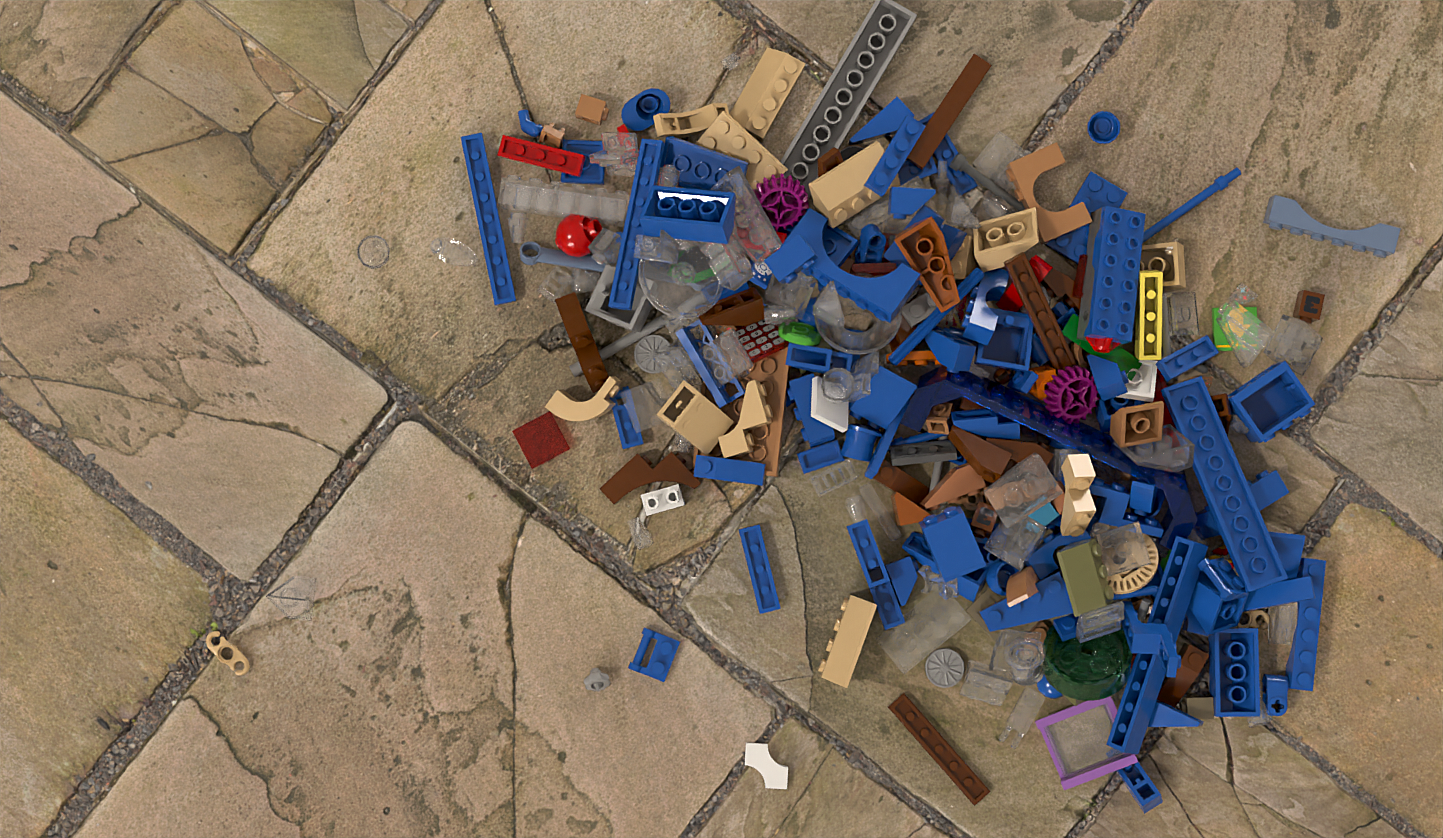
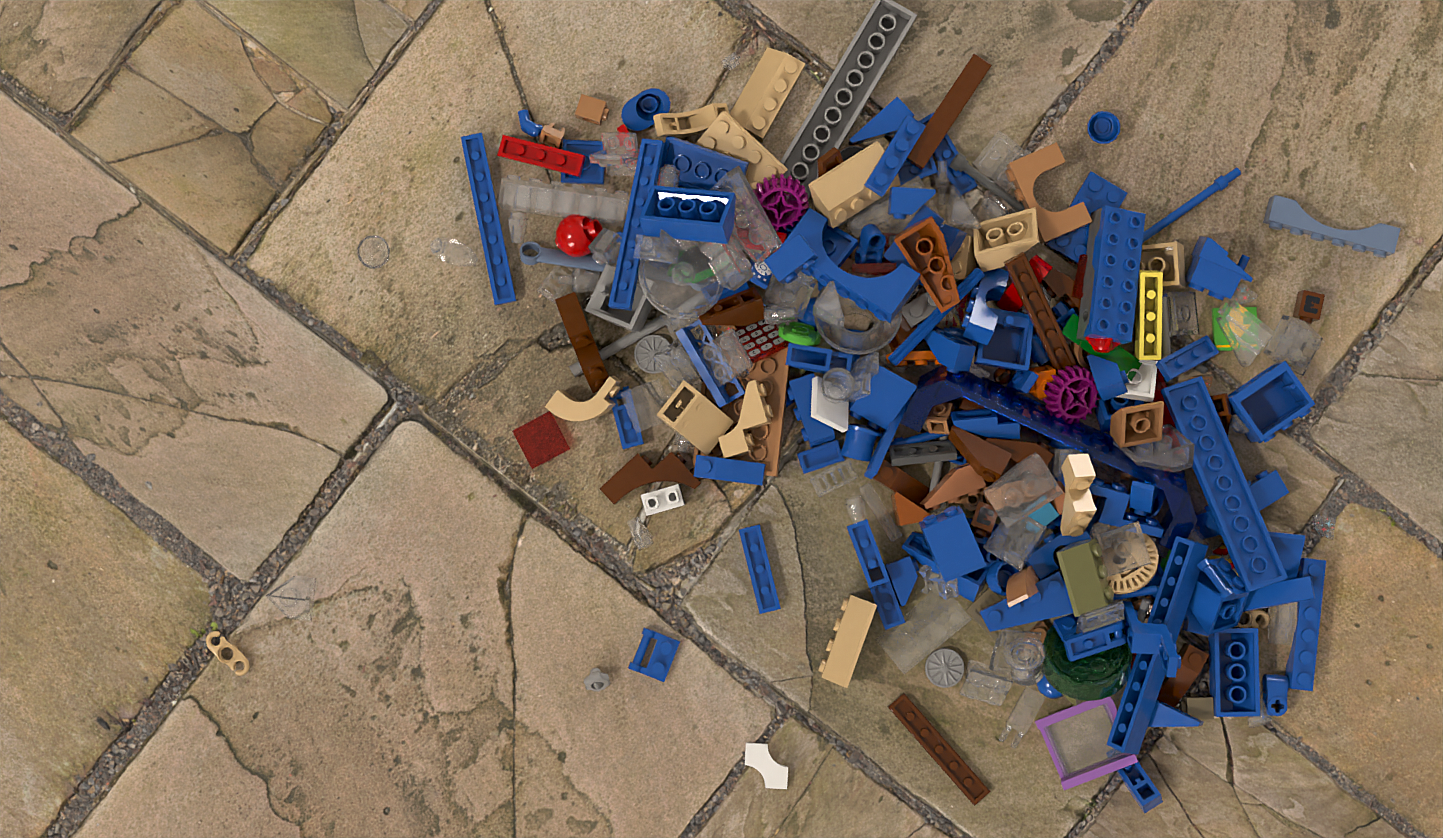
none -> blue plate [1063,620,1127,661]
none -> blue piece [1185,236,1253,301]
none -> clear tile [1312,515,1336,540]

